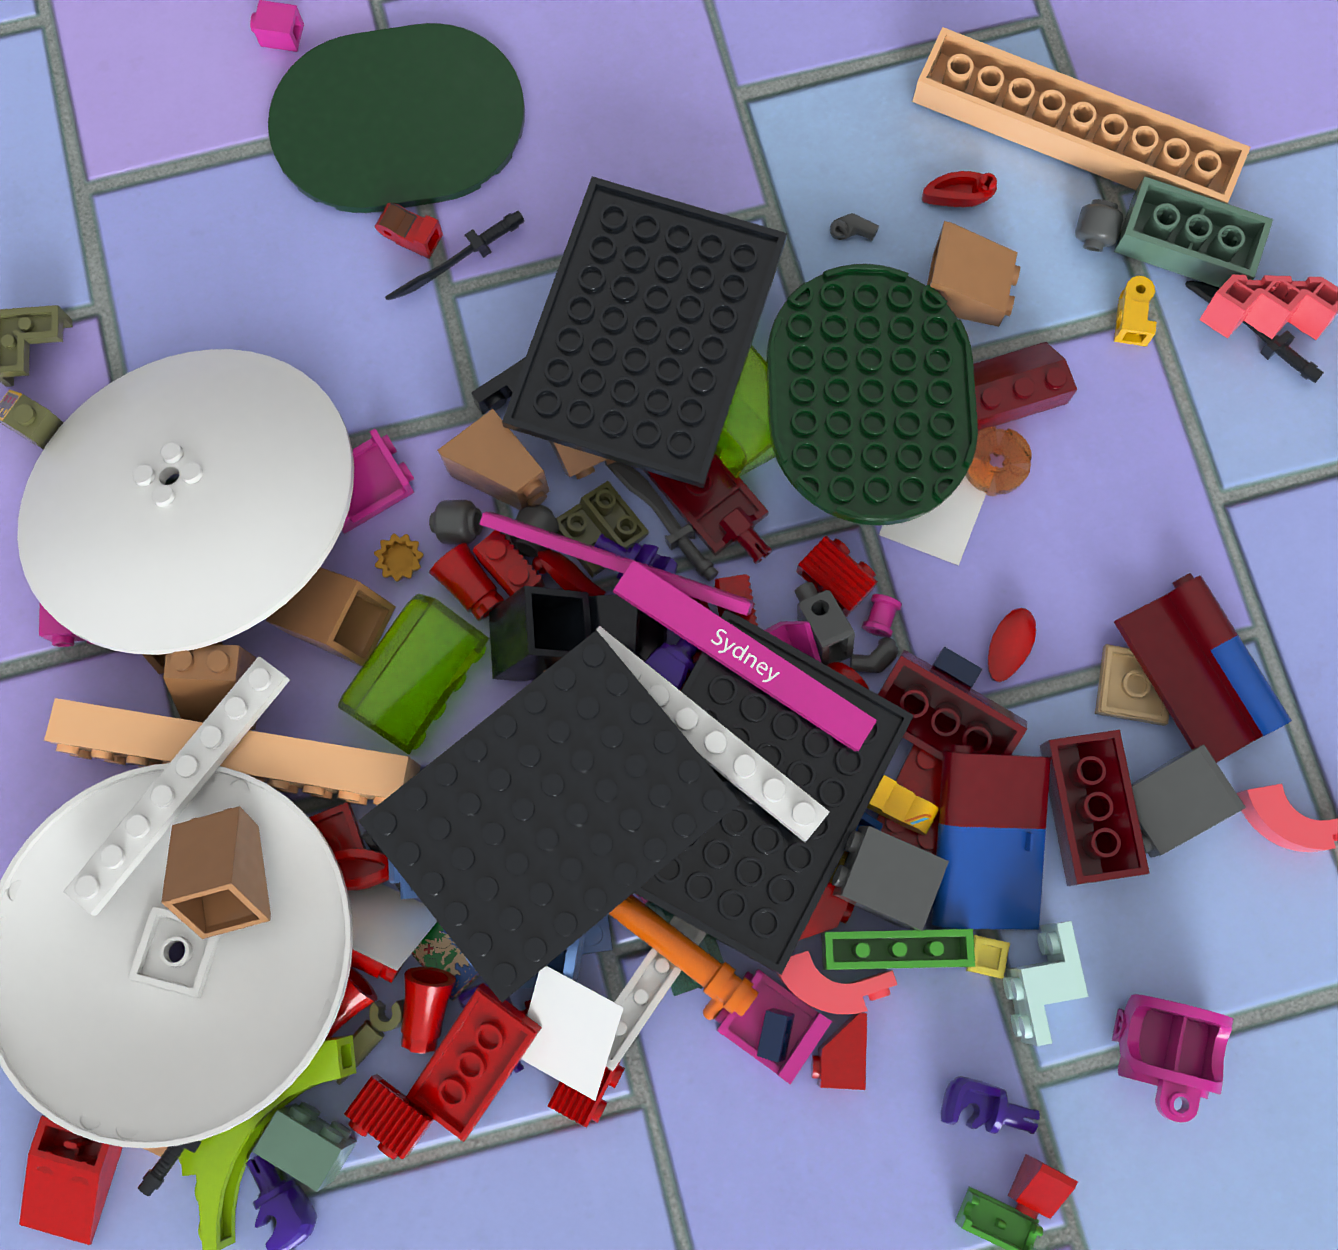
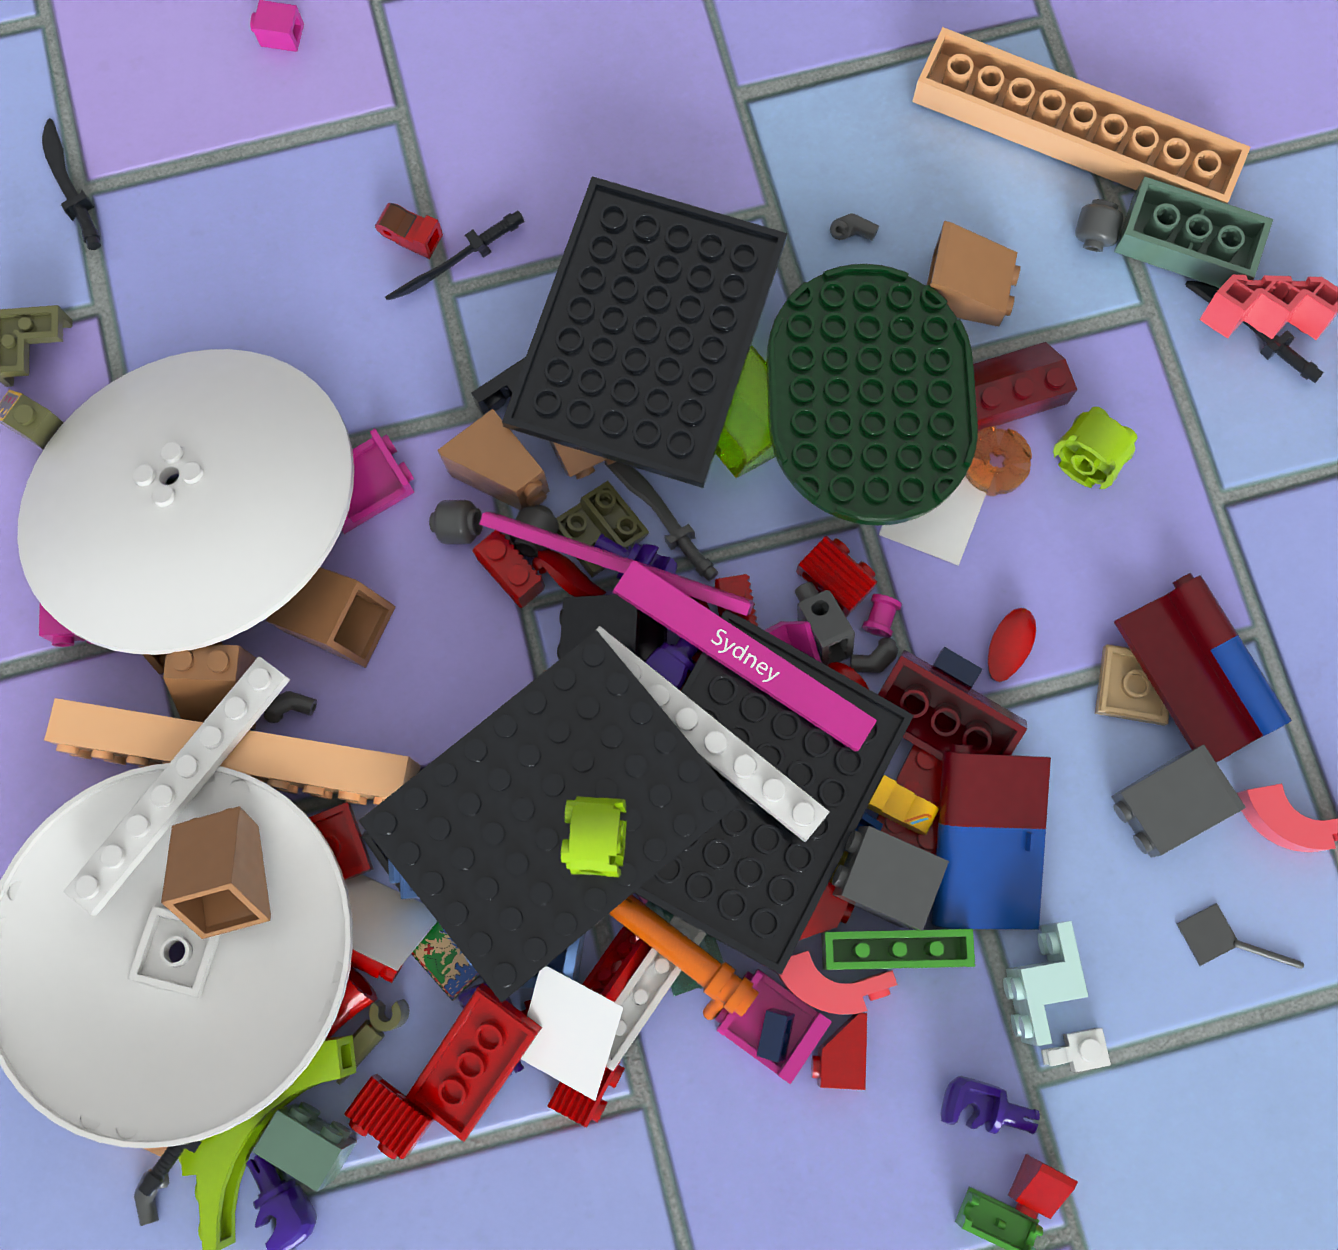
red slope [19,1115,123,1245] -> none
dark green tile [268,23,525,213] -> none
red arm [333,848,389,891] -> none
clear neon green windscreen [338,594,490,755] -> none
pearl gold piece [374,533,424,582] -> none
red plant [401,967,456,1054] -> none
red plant [429,543,504,621] -> none
black slope [489,586,592,681] -> none
medium blue plate [582,915,613,955] -> none
dark red plate [643,450,772,564] -> none
red arm [922,171,997,207] -> none
light yellow tile [966,935,1010,979] -> none
dark red slope [1040,730,1150,886] -> none
dark pink animal [1112,994,1234,1123] -> none
yellow leg [1114,276,1157,347] -> none
none -> black sword [42,118,101,250]
none -> dark grey arm [134,1171,169,1226]
none -> dark grey arm [263,691,317,723]
none -> lime brick [561,796,627,877]
none -> red plate [582,926,652,1002]
none -> white plate [1041,1028,1111,1072]
none -> lime brick [1053,407,1138,489]
none -> dark grey piece [1176,903,1304,969]

